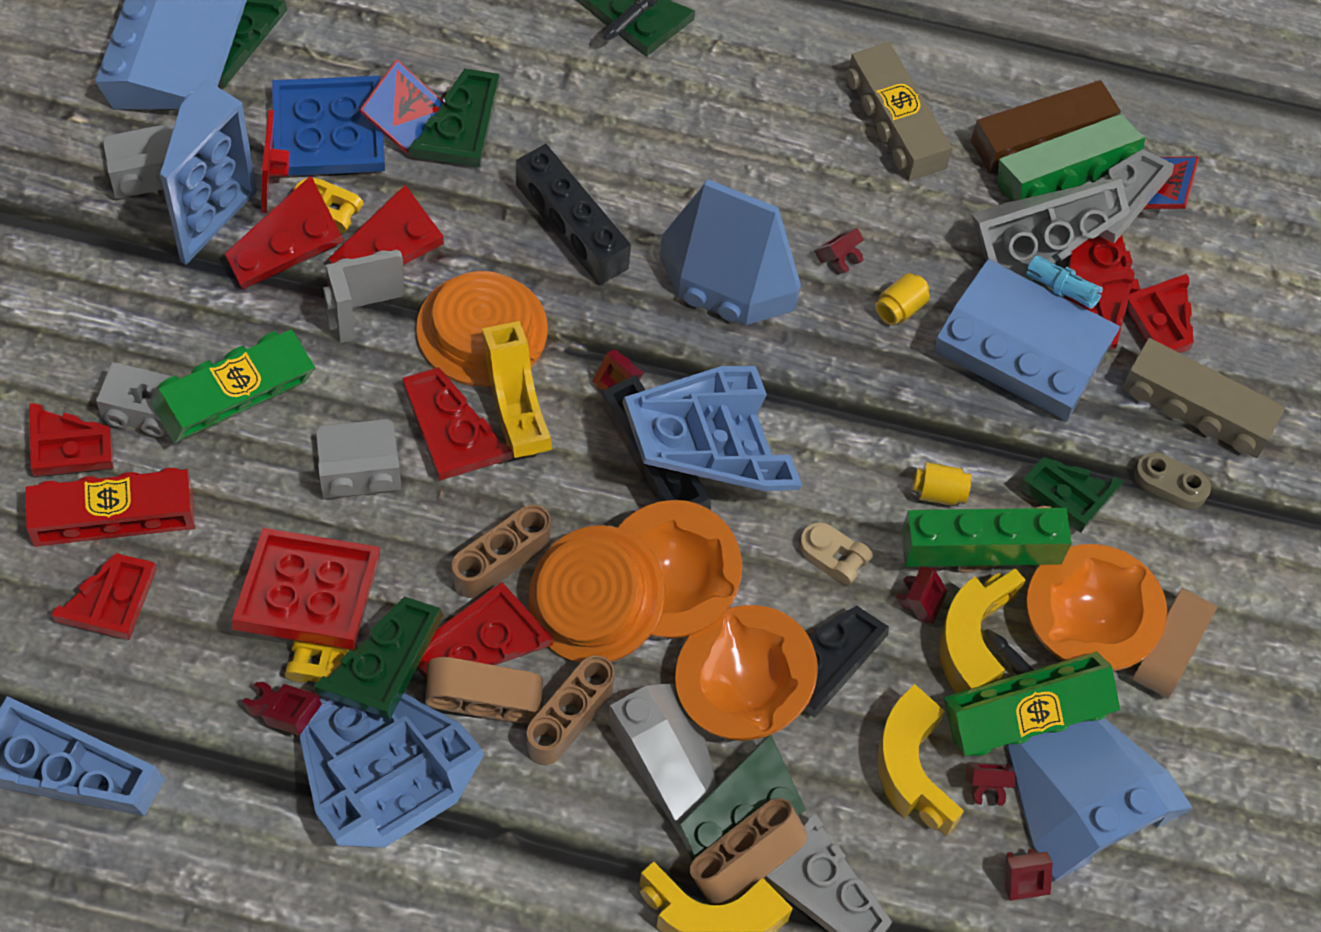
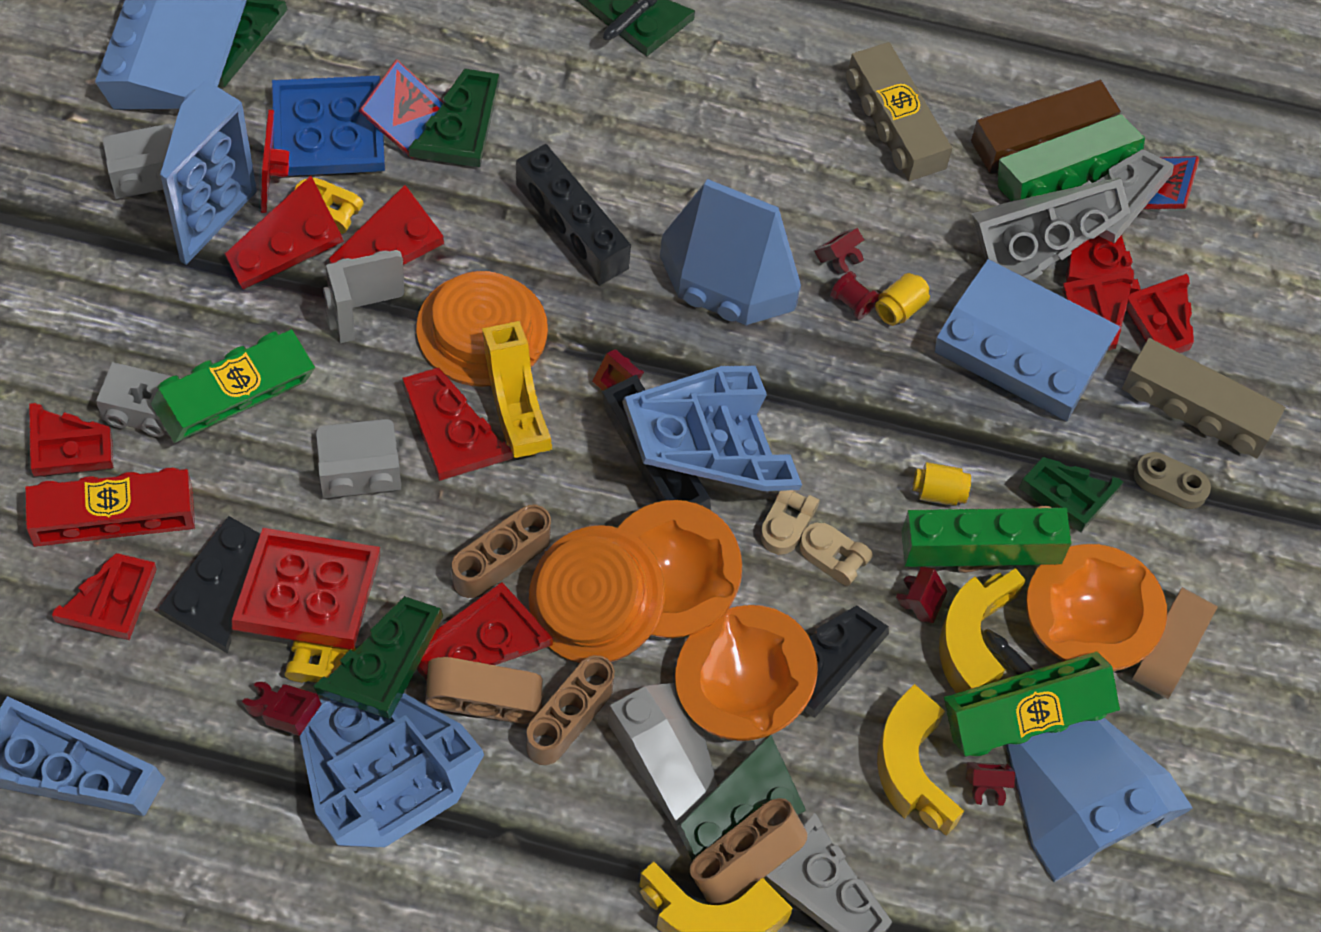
dark red tile [1005,849,1053,901] -> none
medium azure pin [1026,255,1103,309] -> none
none -> black wing [158,516,261,654]
none -> tan plate [760,490,820,555]
none -> dark red bush [830,271,880,320]

